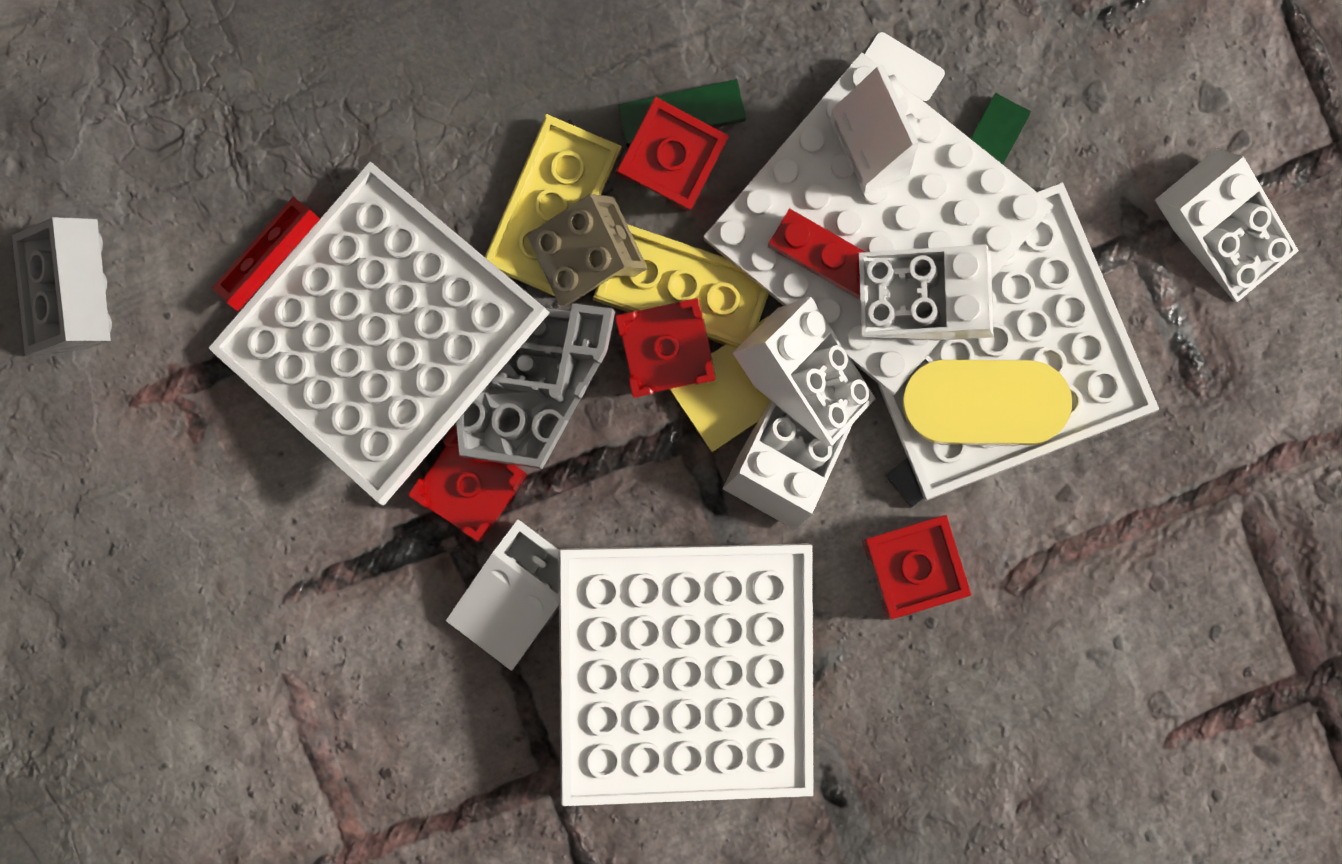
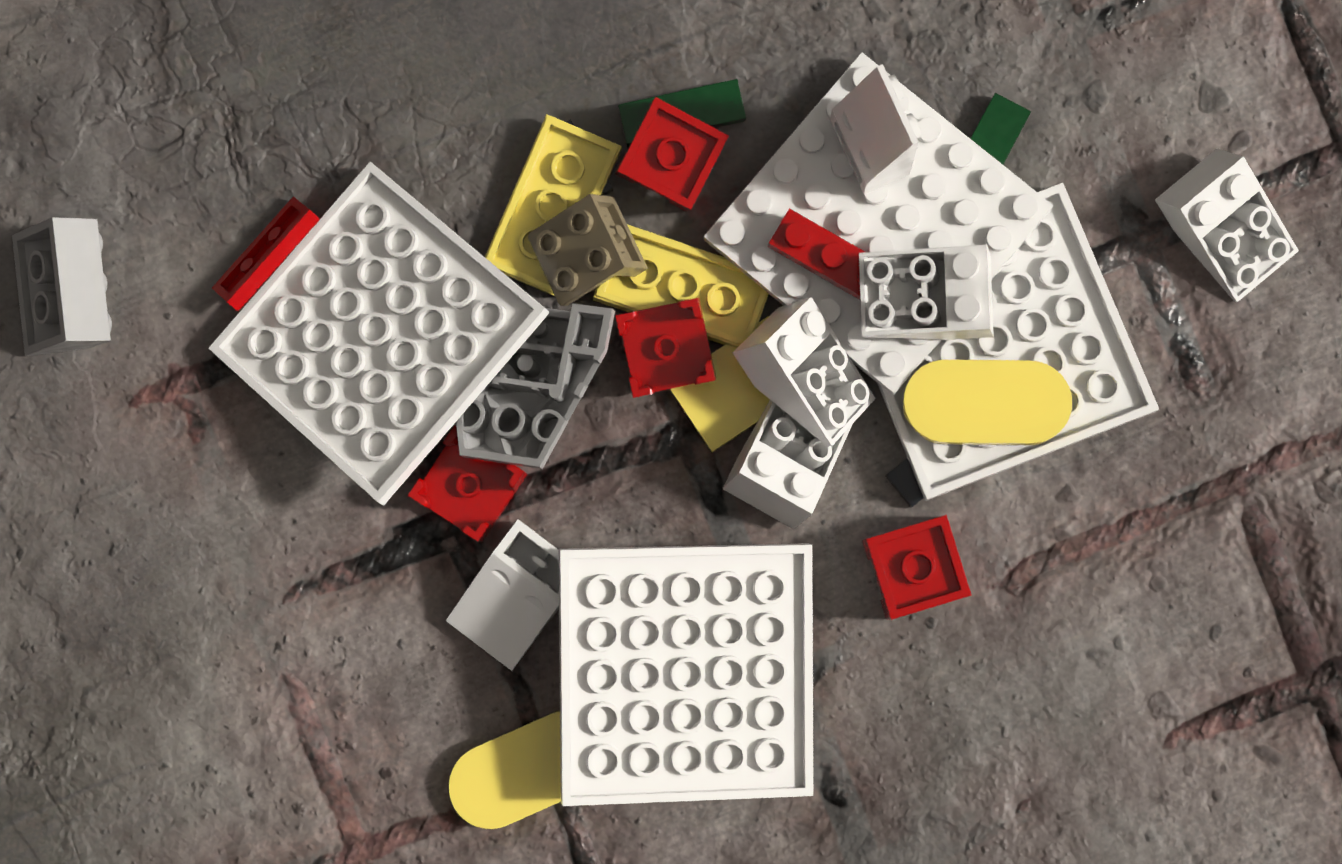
white sticker [865,32,945,101] -> none
none -> light yellow tile [449,711,561,829]

